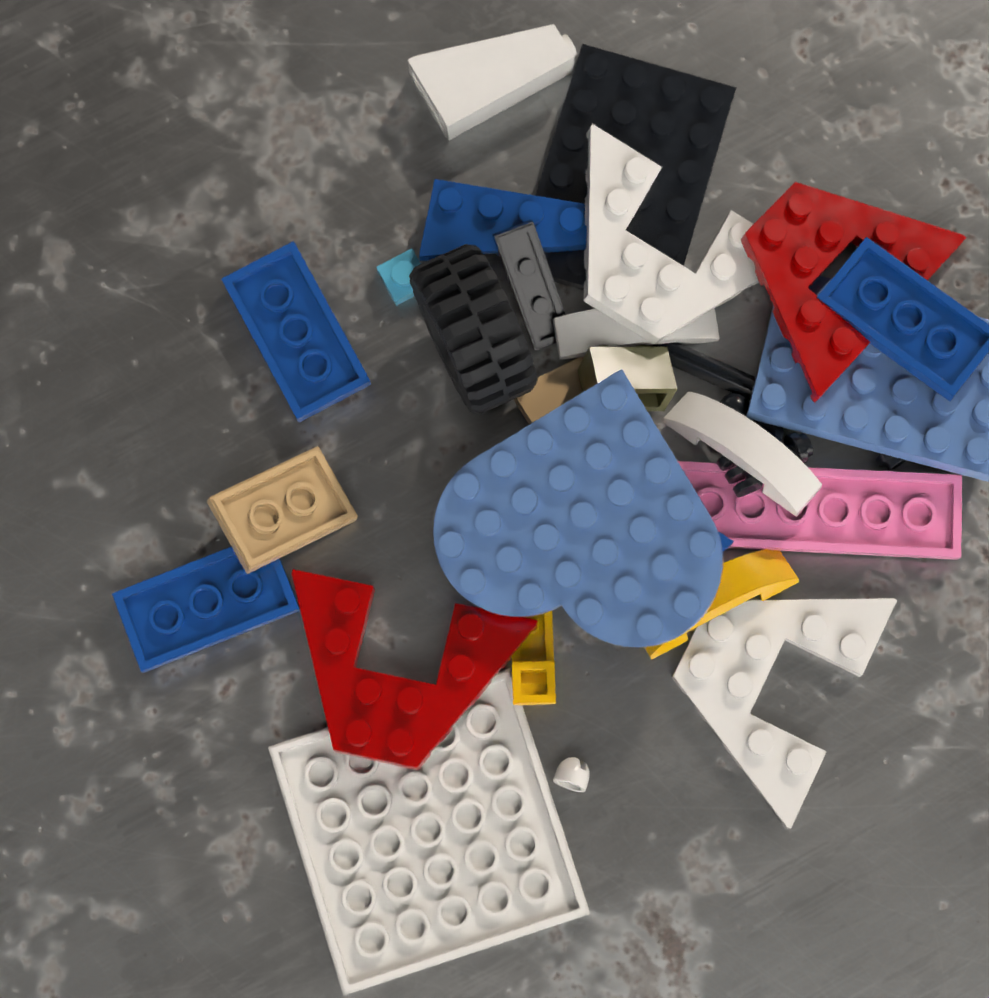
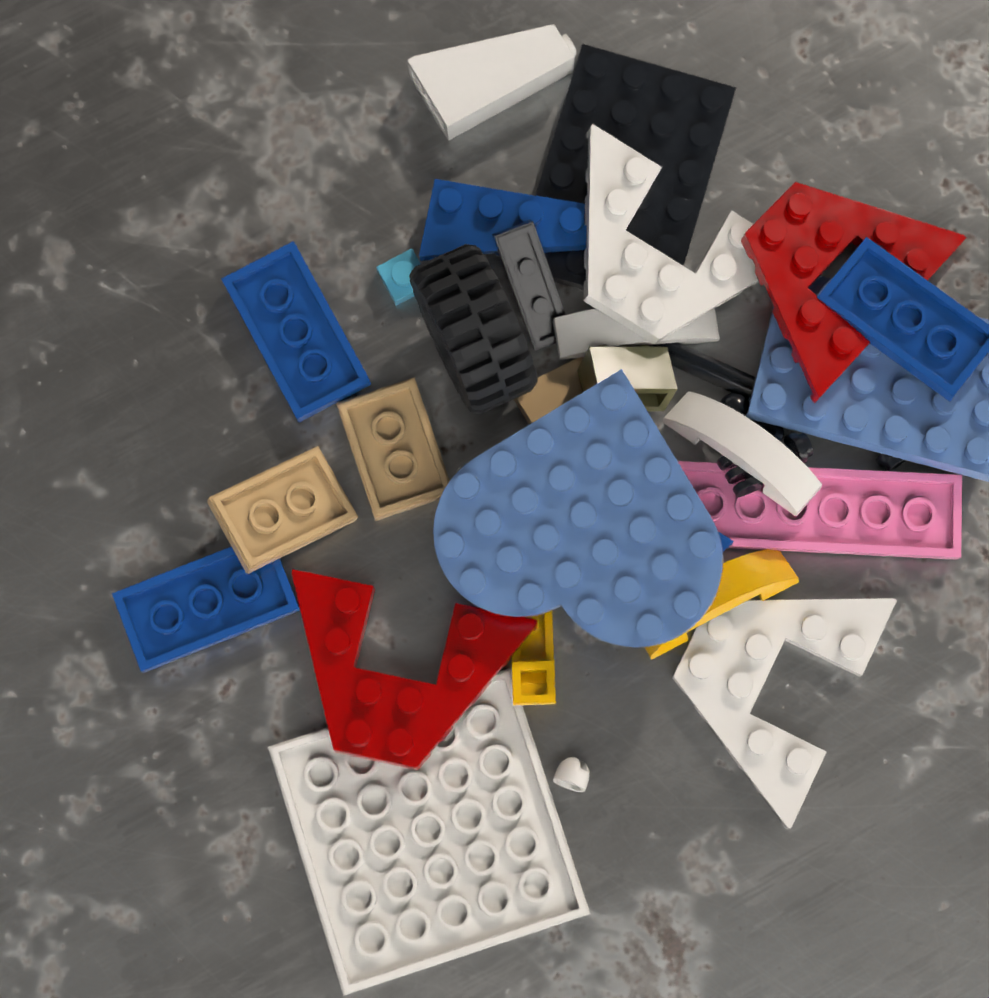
none -> tan tile [336,377,450,521]

